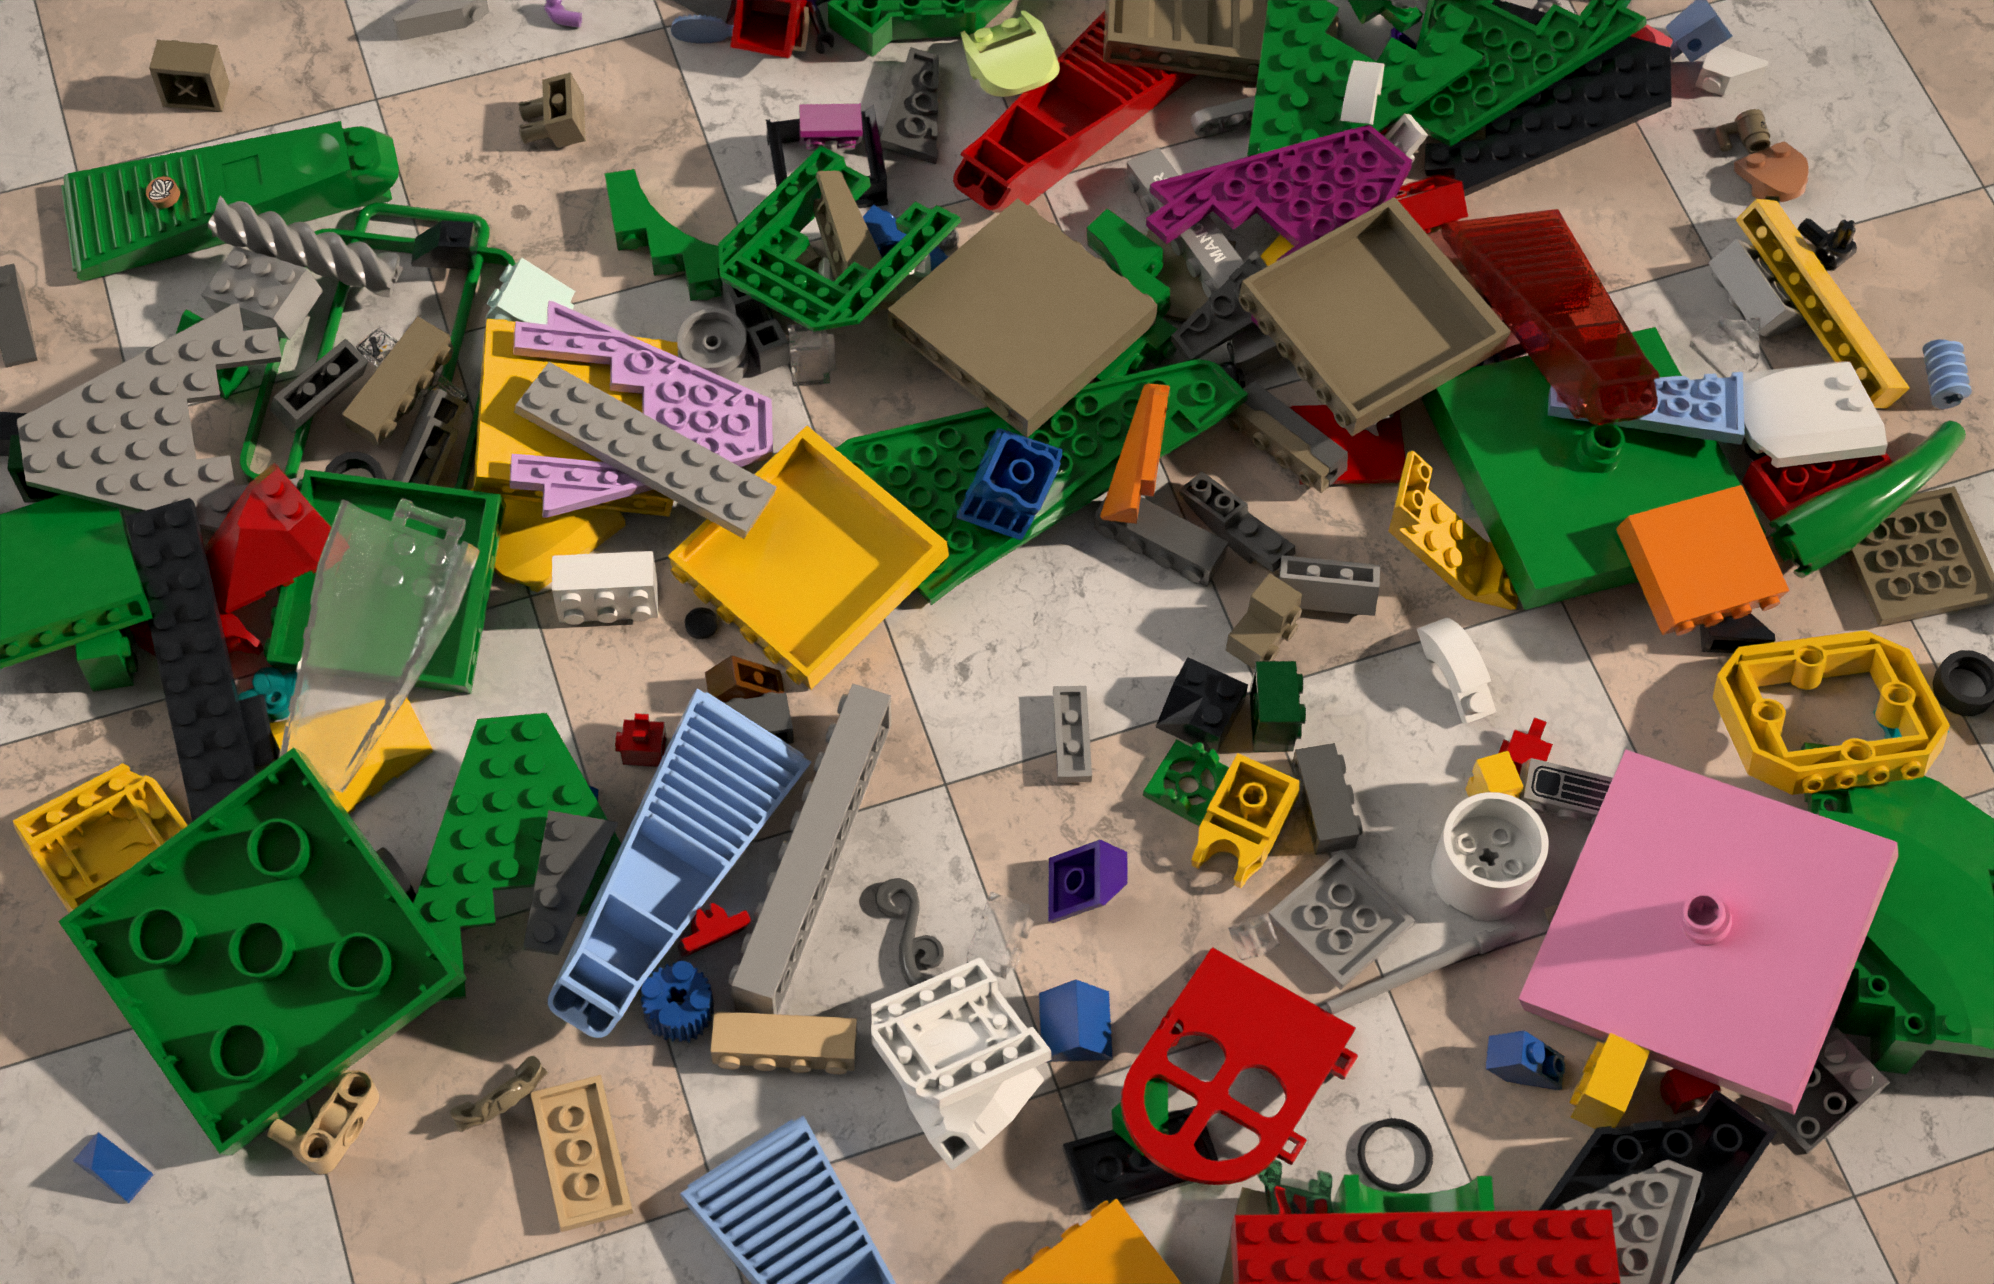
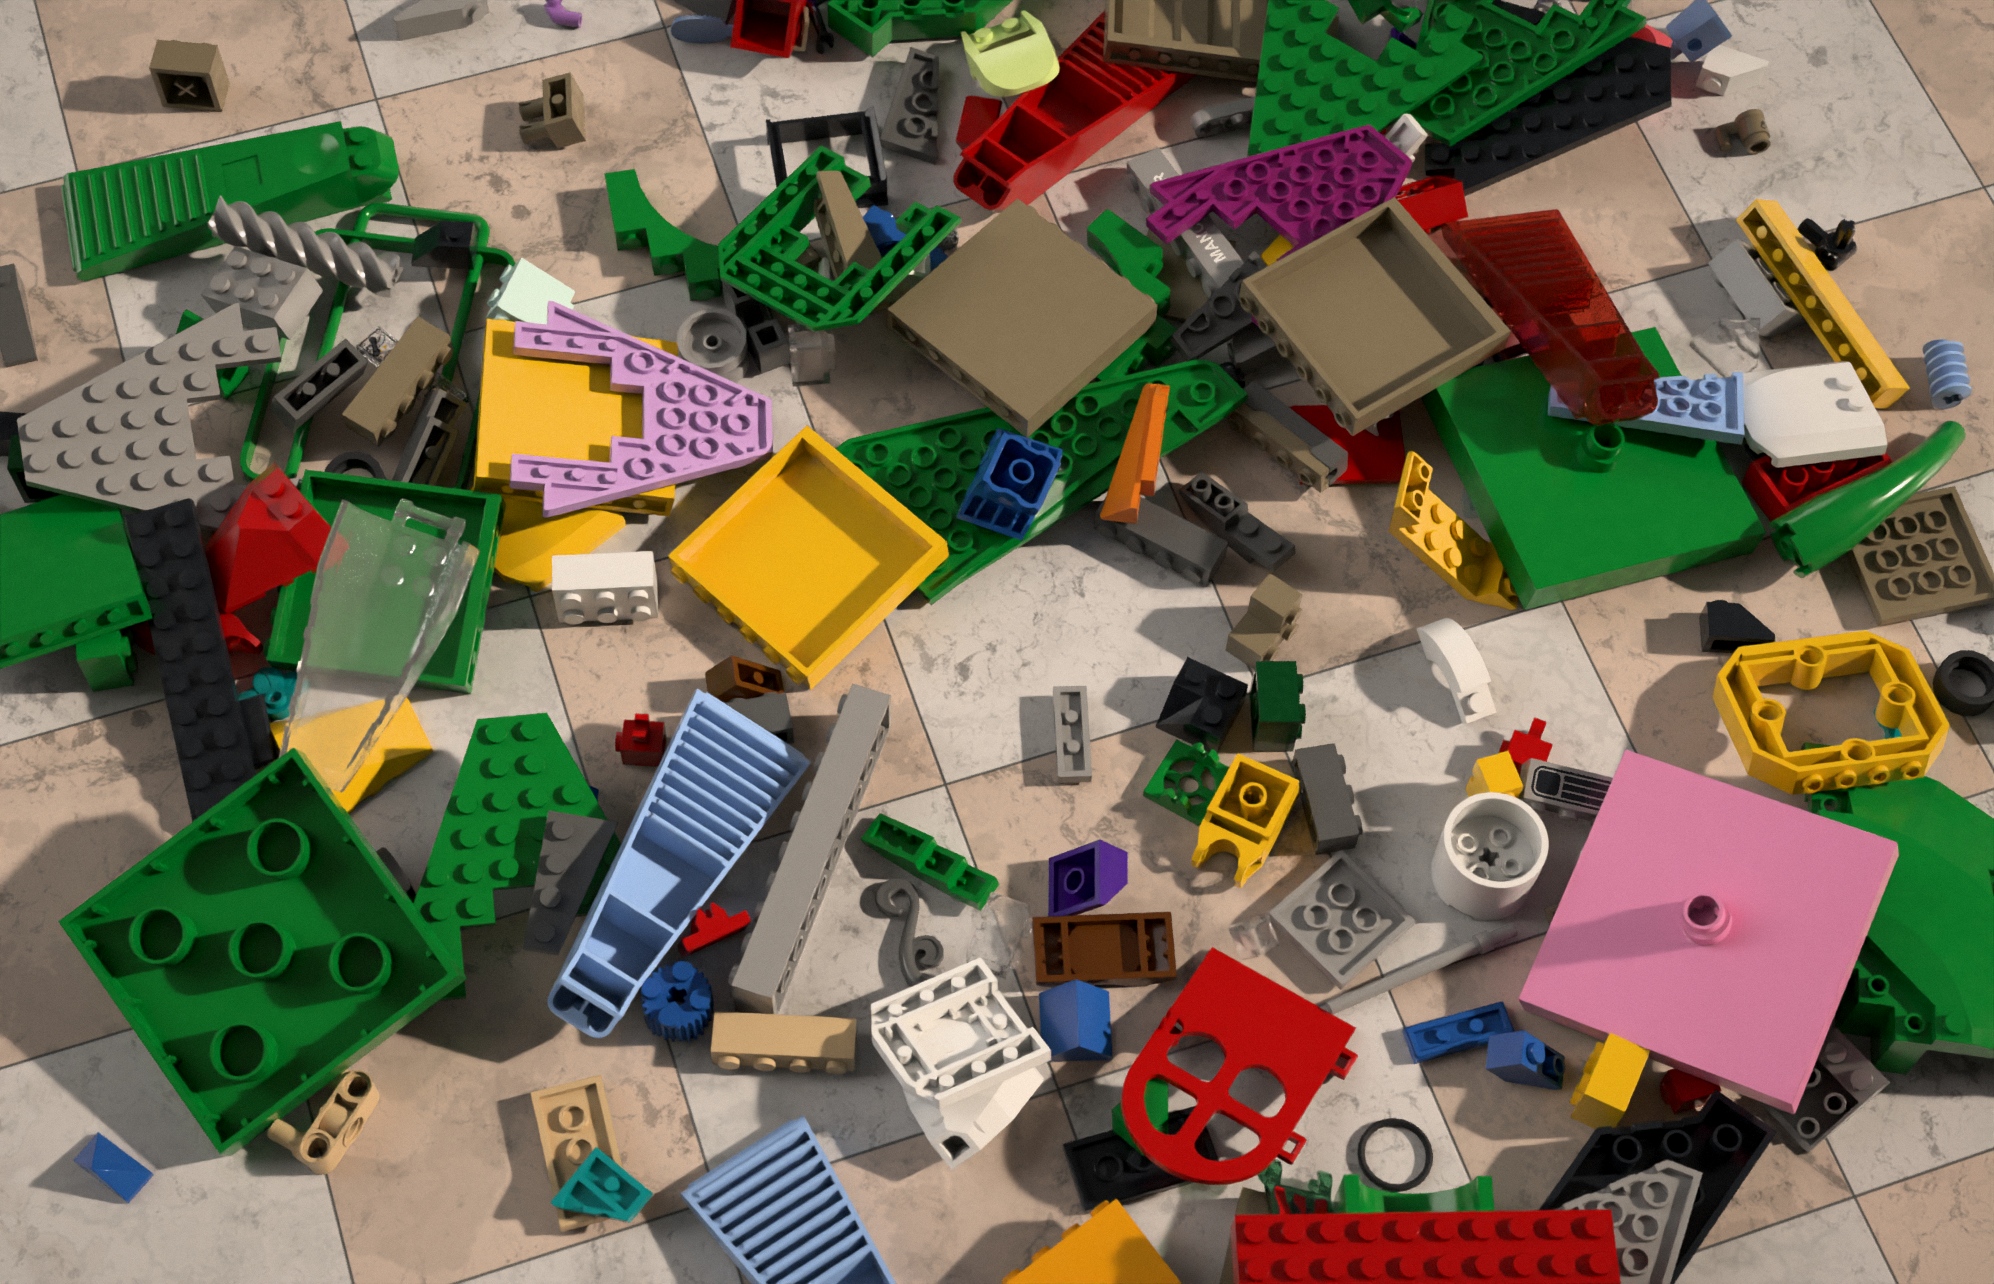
yellow wedge [13,763,188,913] -> none
tile [146,176,180,209] -> none
dark tan piece [450,1056,548,1132] -> none
light grey plate [514,362,777,539] -> none
black piece [685,607,718,639] -> none
magenta slope [799,103,863,150] -> none
light grey brick [1279,555,1380,616] -> none
white slope [1340,61,1385,125] -> none
orange brick [1616,485,1790,636] -> none
nougat slope [1734,141,1809,202] -> none
none -> teal wing [550,1147,653,1223]
none -> green slope [861,813,999,911]
none -> red slope [956,95,1003,151]
none -> reddish brown slope [1032,912,1177,988]
none -> blue tile [1402,1001,1515,1064]

